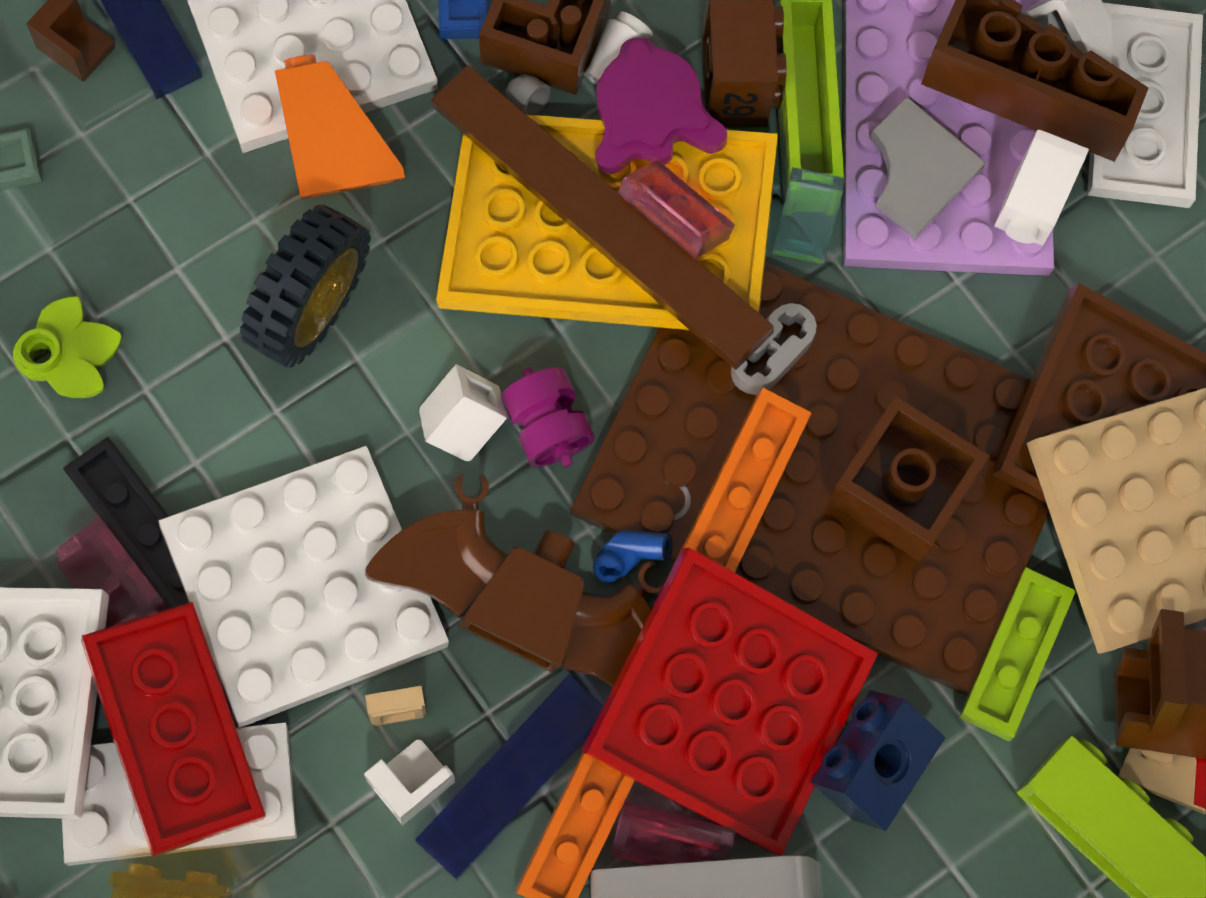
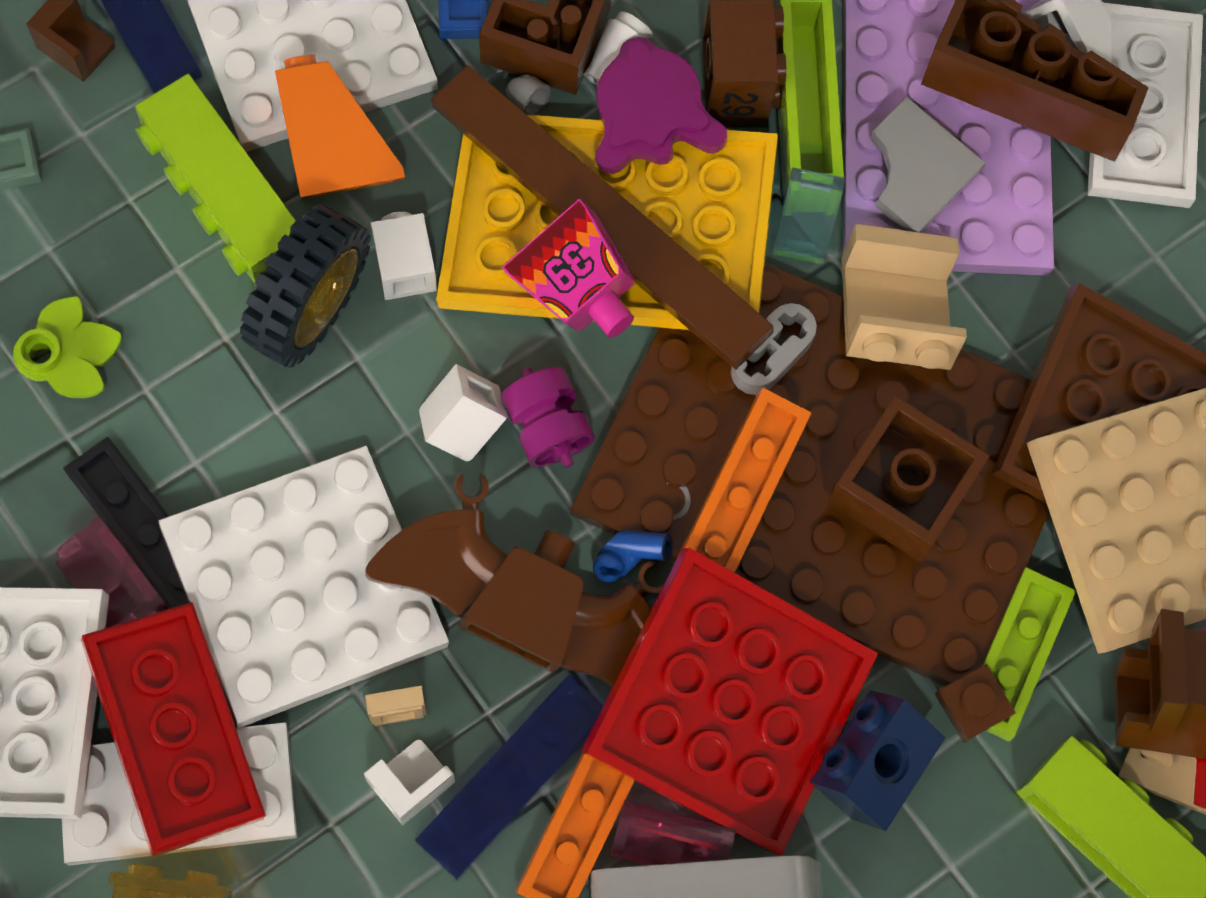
clear pink plate [618,159,735,259] -> none
white slope [994,129,1089,246] -> none
none -> lime brick [135,73,296,287]
none -> white brick [371,212,437,300]
none -> torso [502,198,635,338]
none -> tan panel [841,223,967,370]
none -> reddish brown plate [935,664,1016,743]

